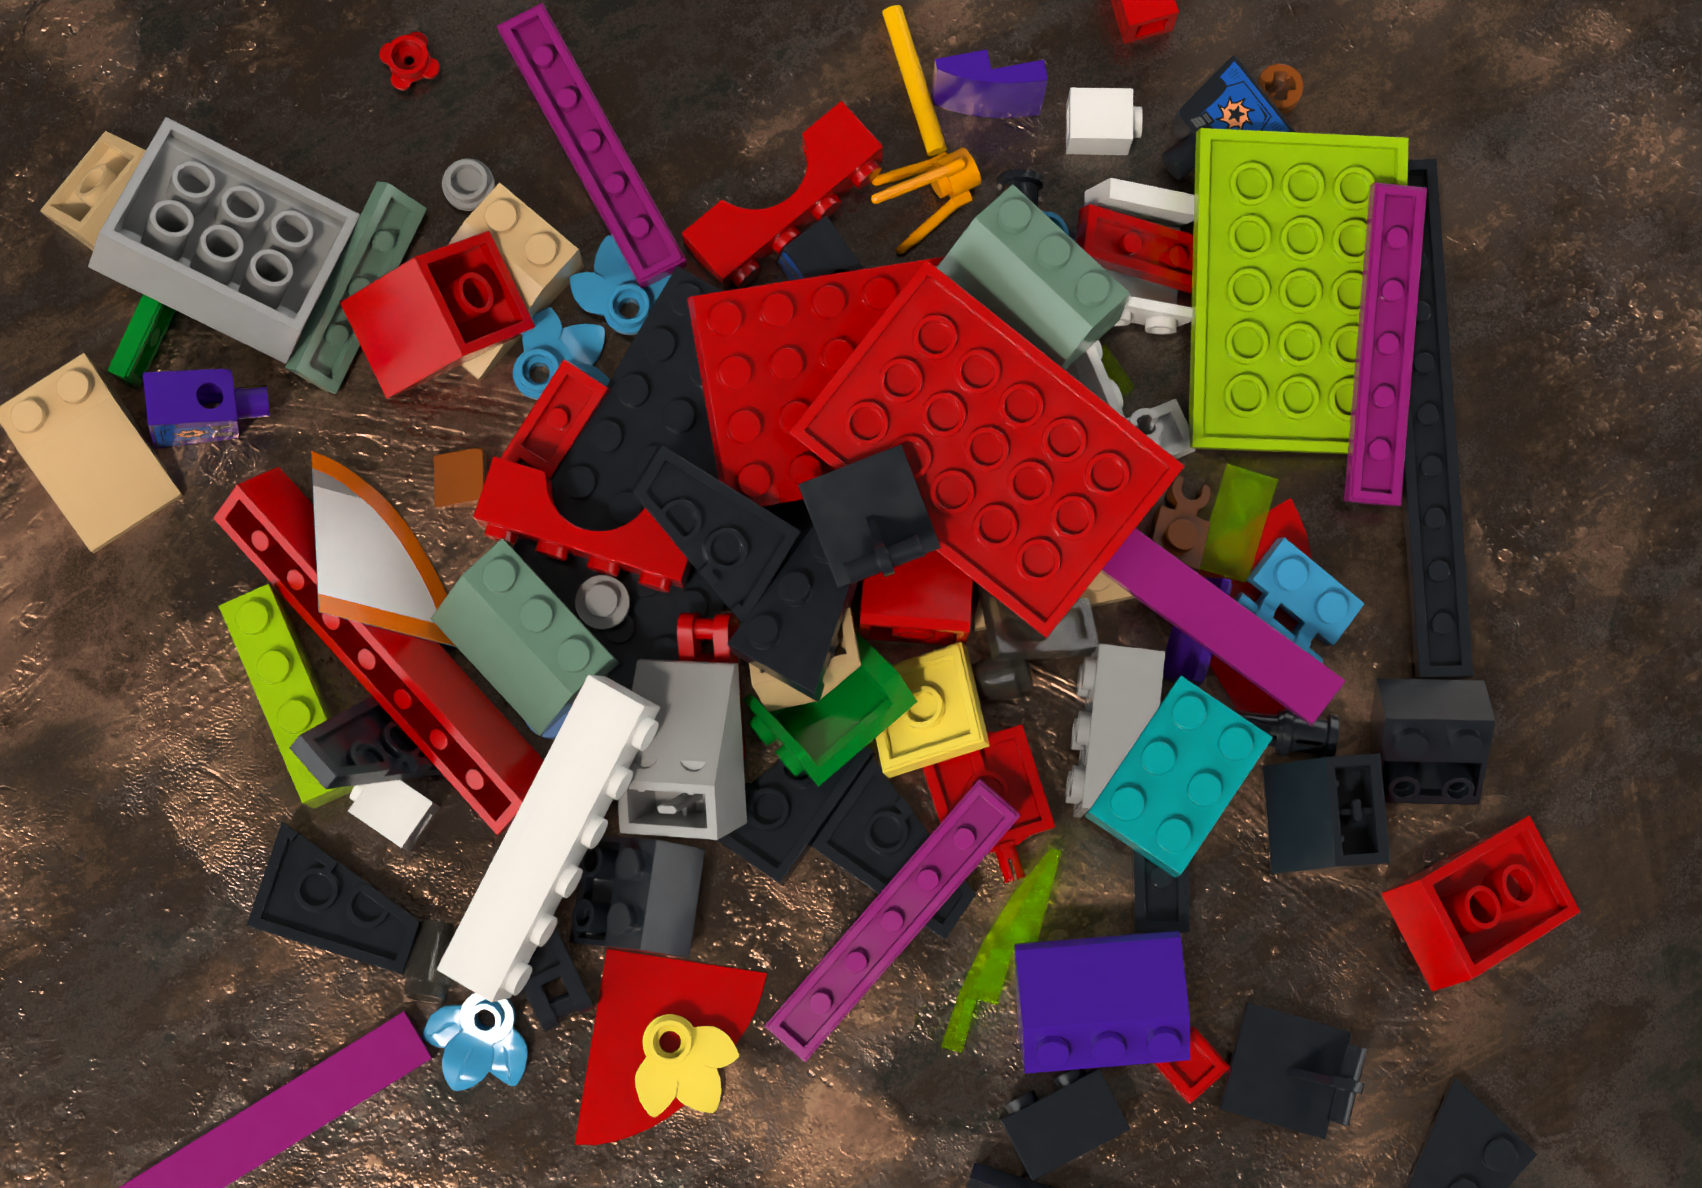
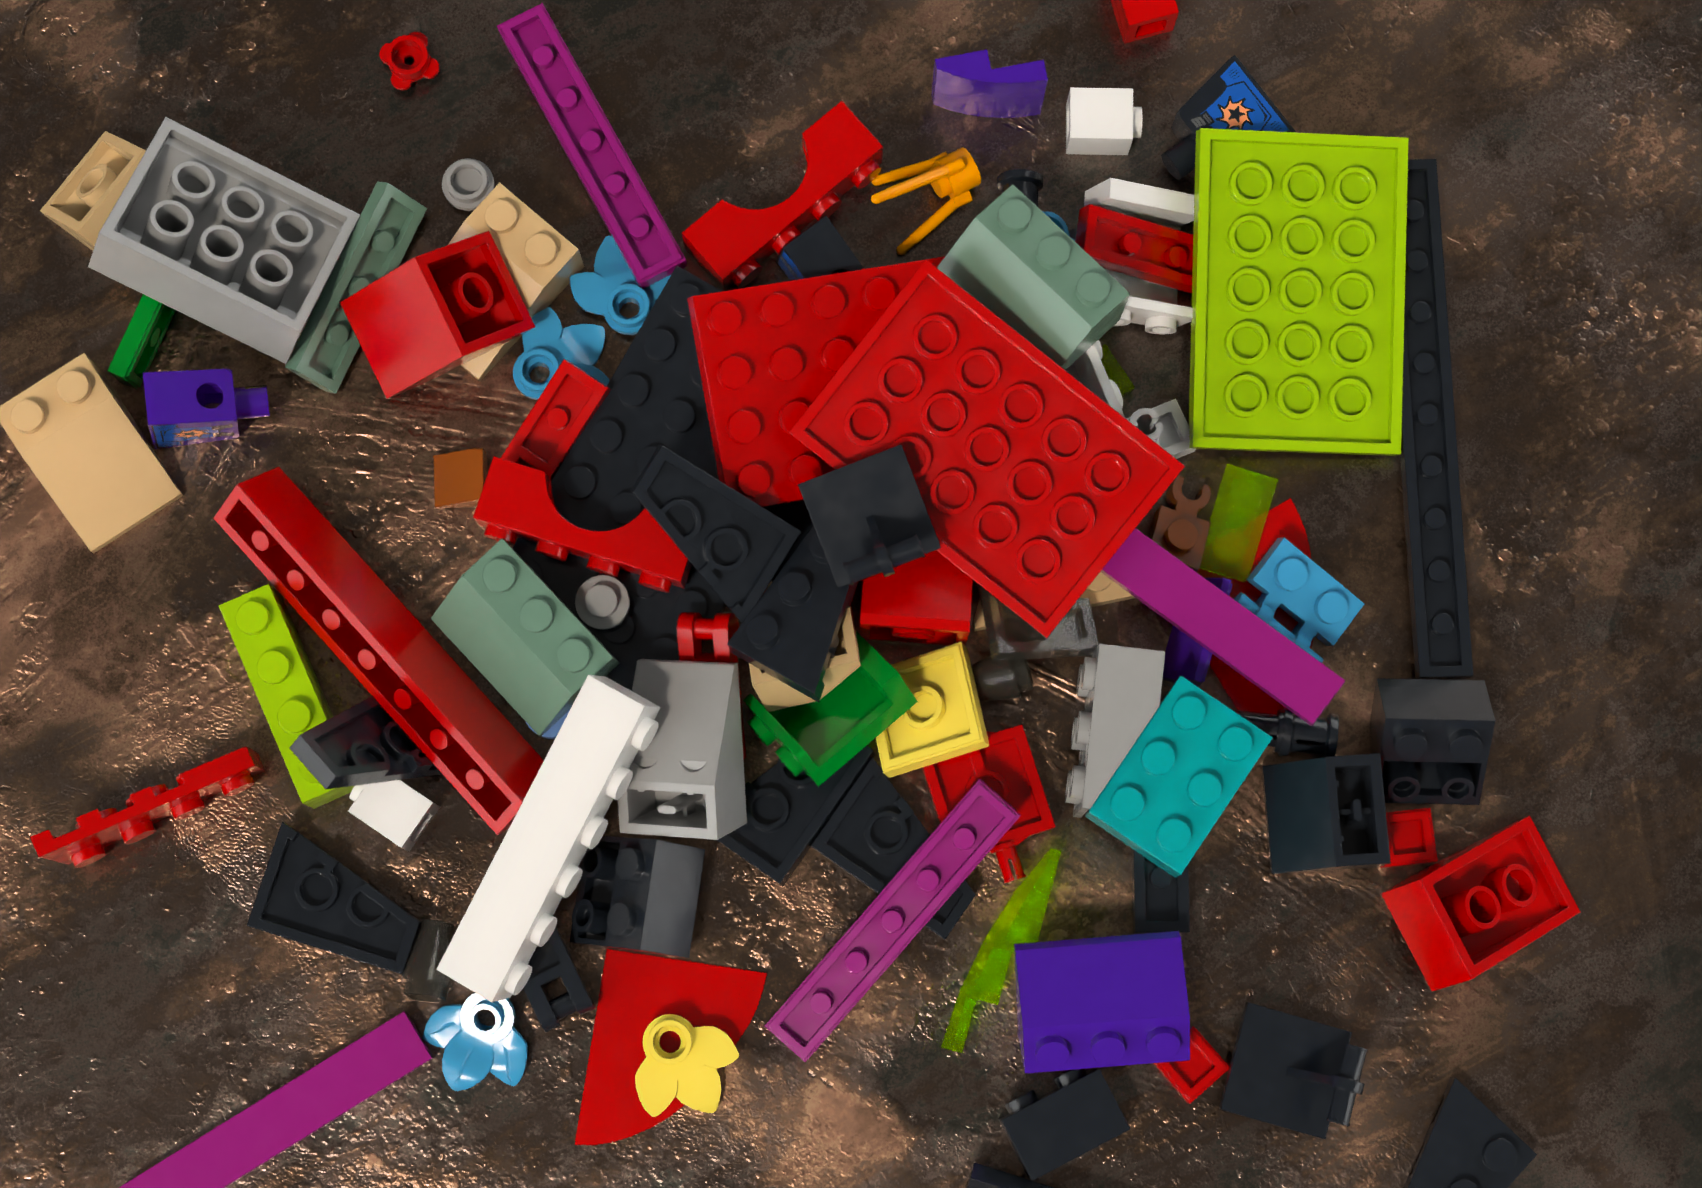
white sticker [311,451,456,647] -> none
yellow bar [882,5,947,156] -> none
dark orange bush [1257,64,1304,115] -> none
magenta tile [1344,182,1427,507] -> none
none -> red wing [30,746,265,868]
none -> red tile [1381,808,1438,868]

